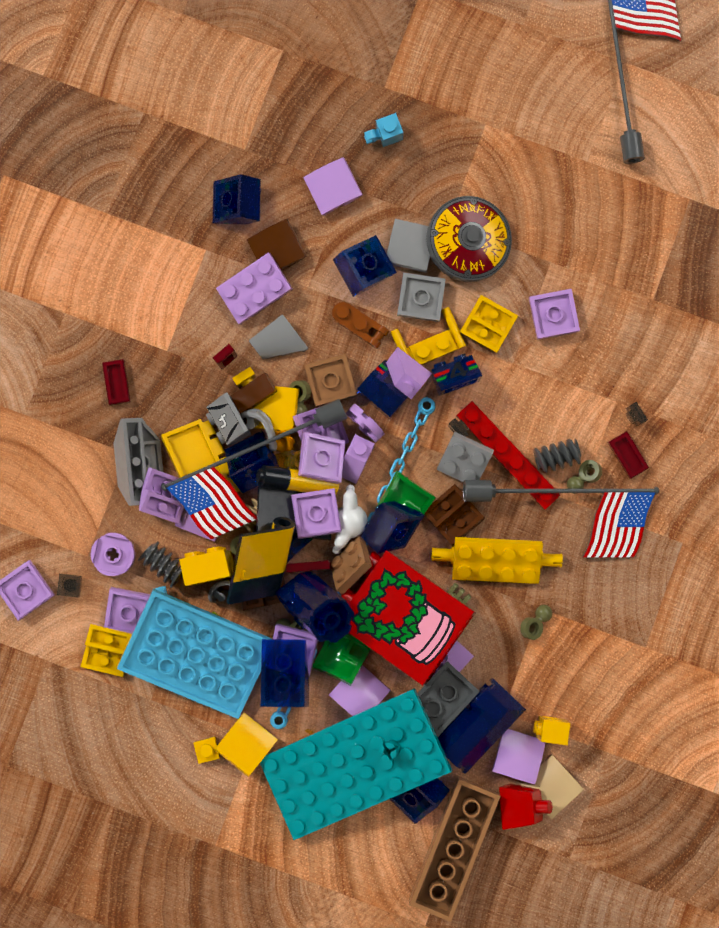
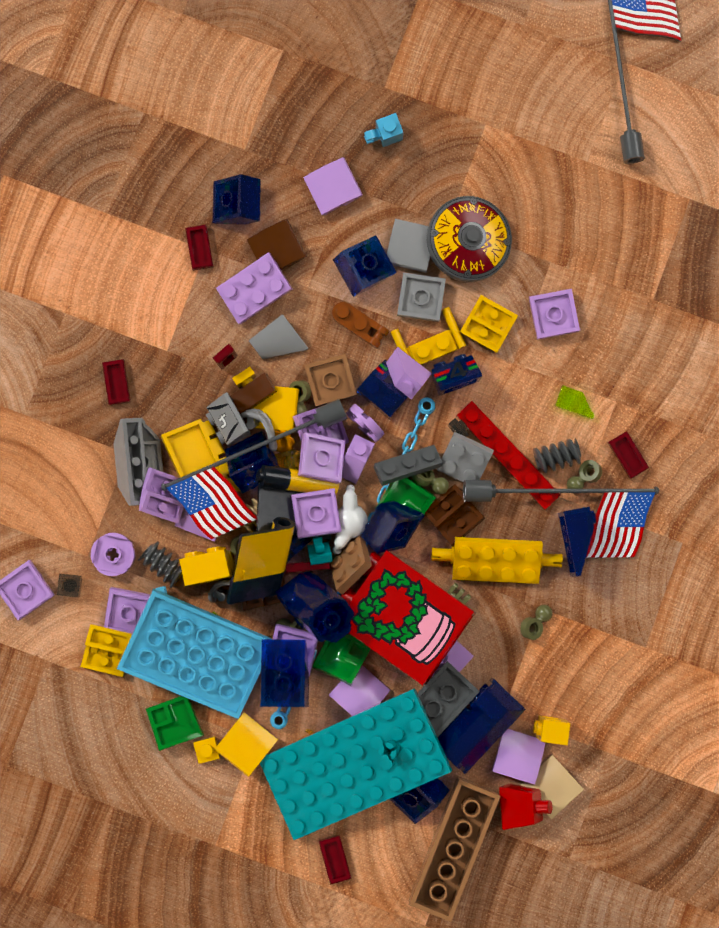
clear smoke plate [625,402,648,426] -> none
none -> green plate [146,696,204,751]
none -> dark red tile [185,224,214,271]
none -> teal tile [307,537,332,565]
none -> dark red tile [319,835,352,885]
none -> dark grey plate [374,445,443,486]
none -> olive plate [412,470,449,494]
none -> clear neon green tile [555,385,594,419]
none -> clear blue slope [558,506,596,577]

